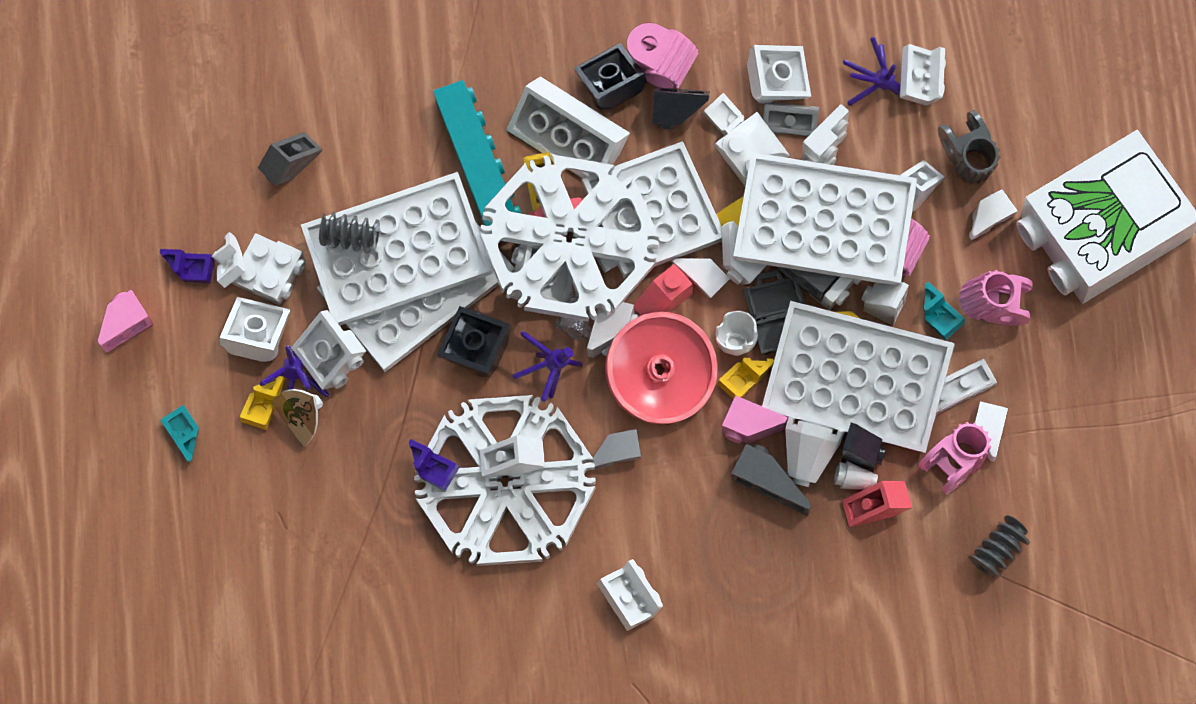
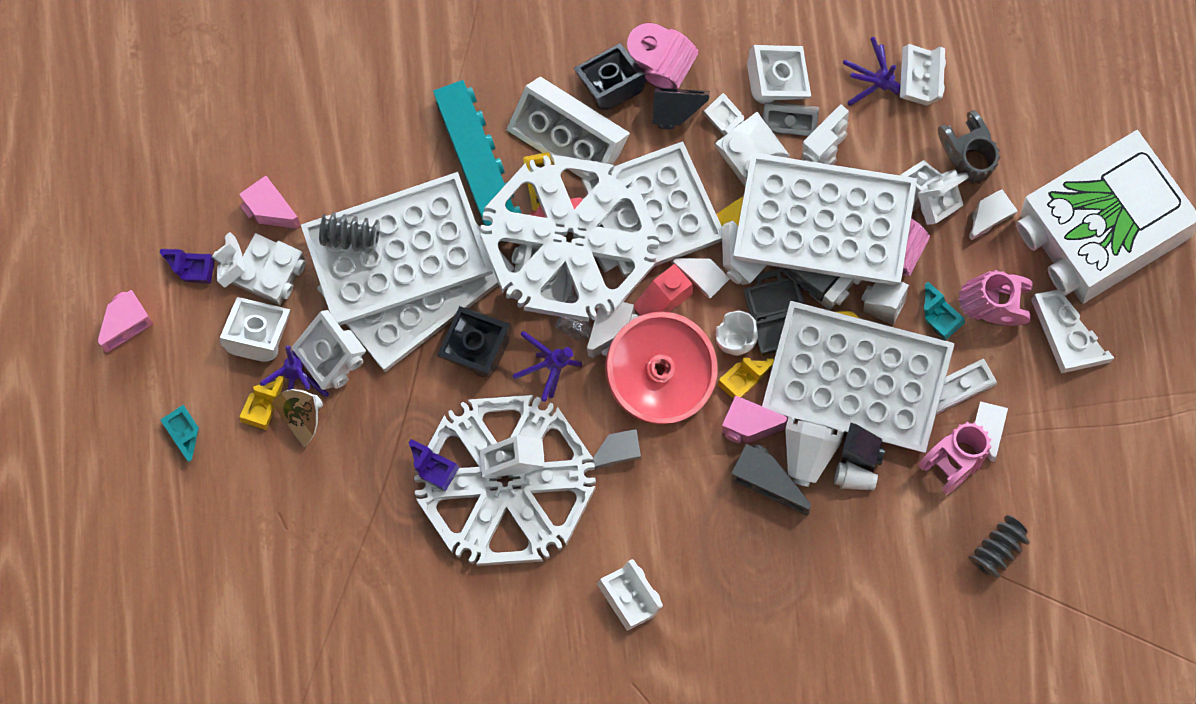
dark grey slope [258,132,323,186] -> none
coral slope [842,481,912,527] -> none
none -> bright pink slope [239,176,301,229]
none -> white bracket [917,170,969,225]
none -> white wing [1031,290,1114,373]

